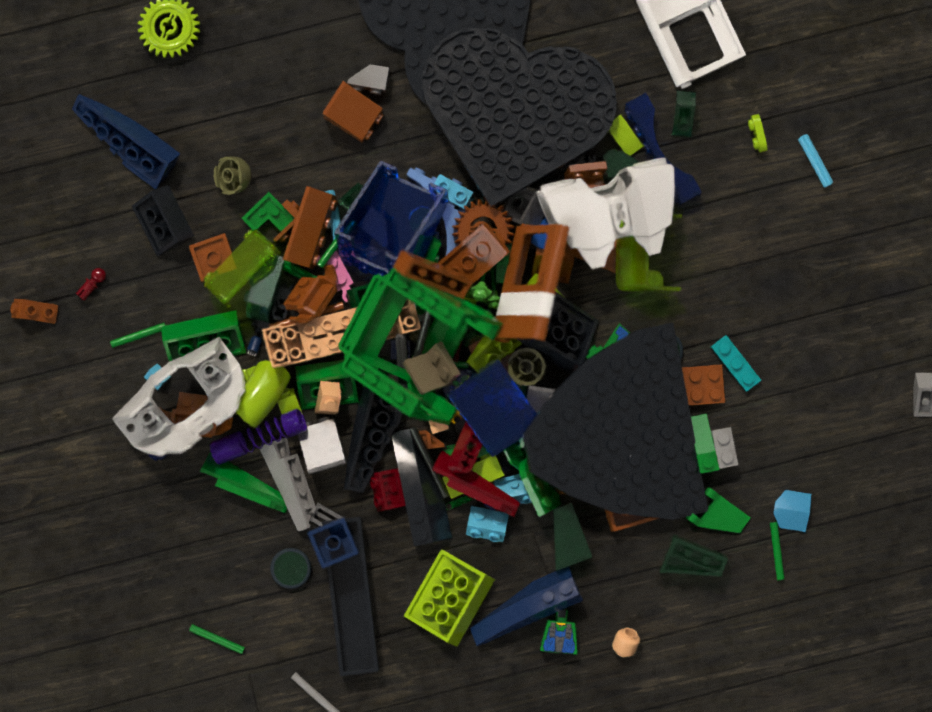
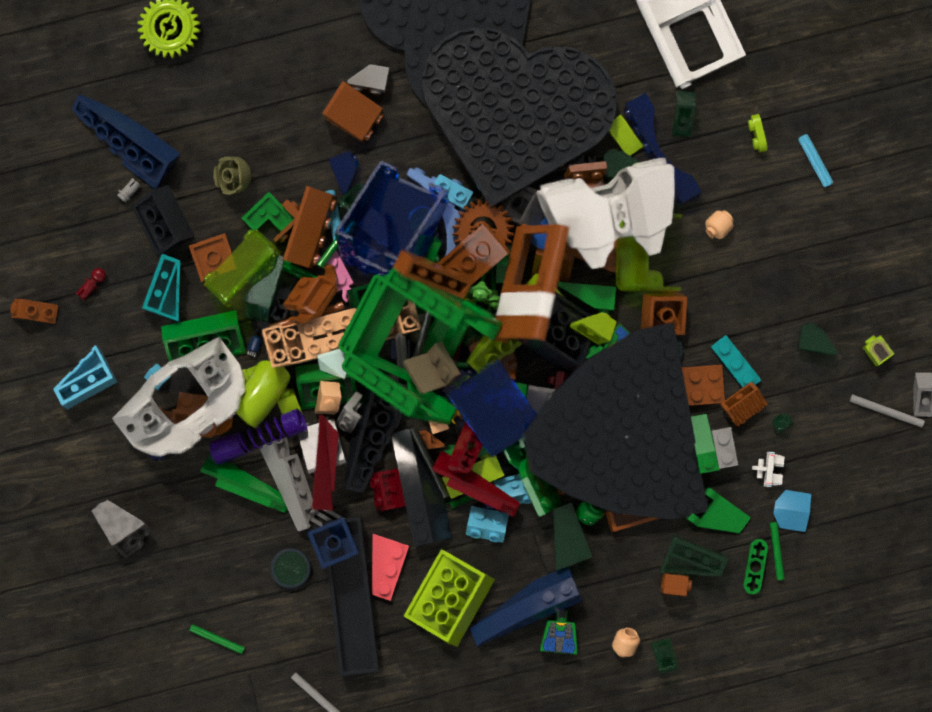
green bar [110,322,166,348] -> none
olive cylinder [508,348,547,386] -> none
none -> medium azure wedge [53,345,118,410]
none -> flat silver slope [92,500,151,558]
none -> light grey pin [117,178,141,203]
none -> teal wedge [141,254,180,322]
none -> dark red wedge [312,415,339,511]
none -> light aqua slope [317,349,347,379]
none -> clear blue slope [329,151,359,197]
none -> light grey bracket [335,391,362,434]
none -> coral wing [372,534,409,601]
none -> dark red tile [547,371,570,390]
none -> green slope [558,282,616,314]
none -> lime slope [570,312,617,345]
none -> green head [576,501,605,525]
none -> dark orange slope [641,293,687,335]
none -> clear green slope [651,638,679,673]
none -> dark orange brick [660,573,691,596]
none -> light nougat head [705,210,734,239]
none -> dark orange brick [720,382,768,426]
none -> green beam [743,539,768,594]
none -> white hips [752,452,785,487]
none -> clear green plate [772,413,794,434]
none -> clear green slope [797,323,838,356]
none -> light grey bar [850,394,925,428]
none -> brick [863,335,894,366]

